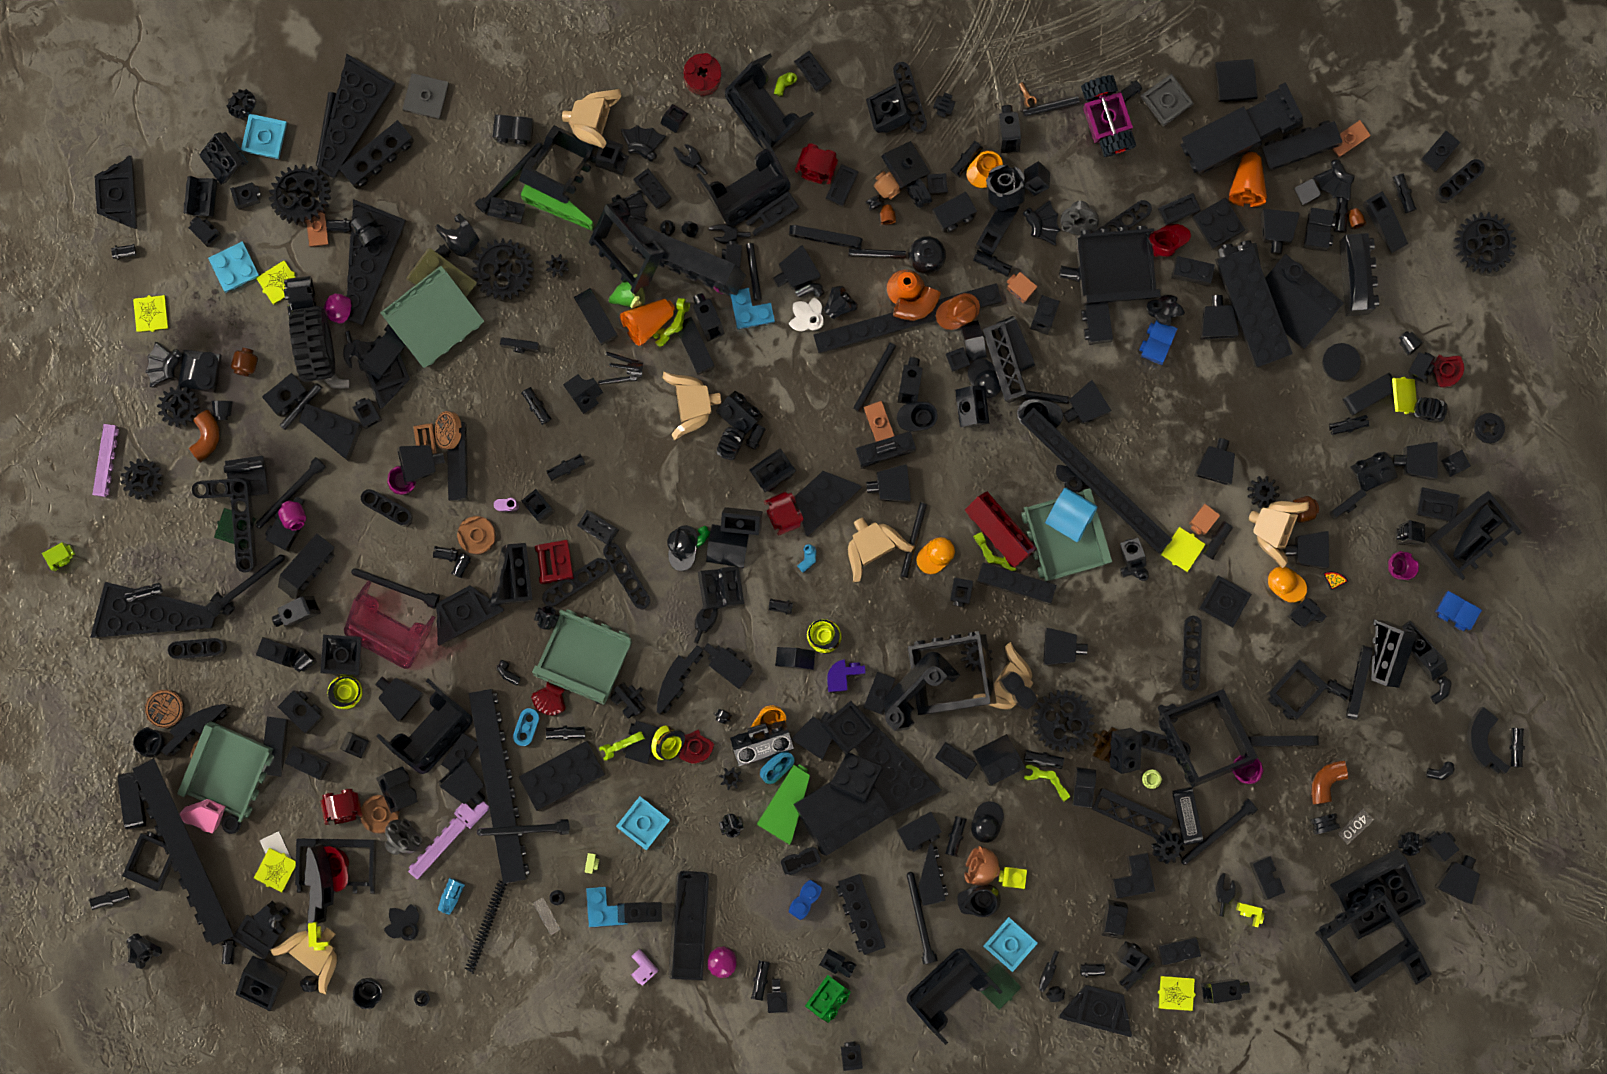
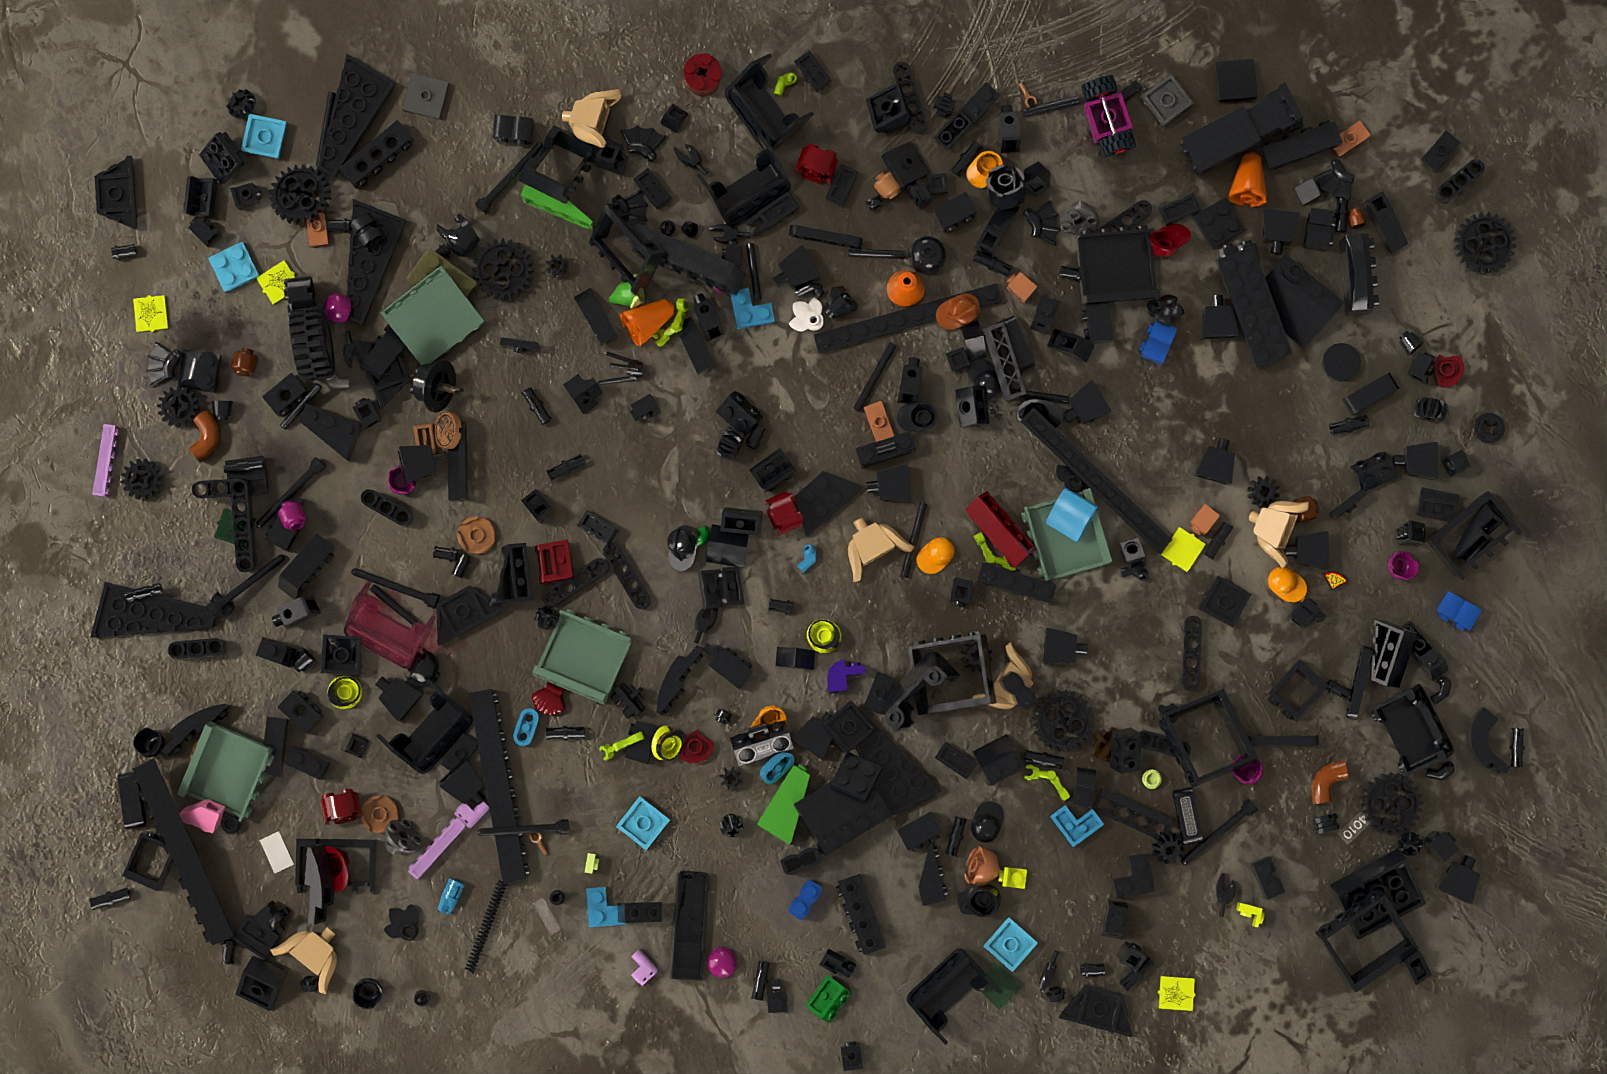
lime brick [42,542,75,571] -> none
black rock [126,933,162,969] -> none
tile [145,690,184,728] -> none
neon yellow piece [254,848,296,892] -> none
neon yellow bracket [308,922,330,950] -> none
black brick [376,766,418,813] -> none
black hips [487,197,525,224] -> none
lavender piece [494,498,519,512] -> none
black arm [496,660,521,685] -> none
black plate [519,741,605,811] -> none
tan torso [662,371,721,441] -> none
dark orange hose [880,205,896,225] -> none
dark orange cylinder [893,286,941,321] -> none
black piece [907,872,938,964] -> none
black brick [1156,937,1201,965] -> none
black brick [1171,256,1215,286] -> none
black torso [1201,979,1250,1004] -> none
black pin [1392,173,1417,213] -> none
neon yellow piece [1392,377,1417,414] -> none
none -> black bar [369,585,418,626]
none -> black cylinder [404,648,441,688]
none -> black piece [410,360,464,413]
none -> medium nougat hand [529,832,548,855]
none -> black brick [629,394,660,421]
none -> black slope [933,82,1001,151]
none -> black slope [1047,329,1095,363]
none -> dark azure plate [1050,805,1104,847]
none -> black gear [1360,772,1424,835]
none -> black windscreen [1371,684,1454,777]

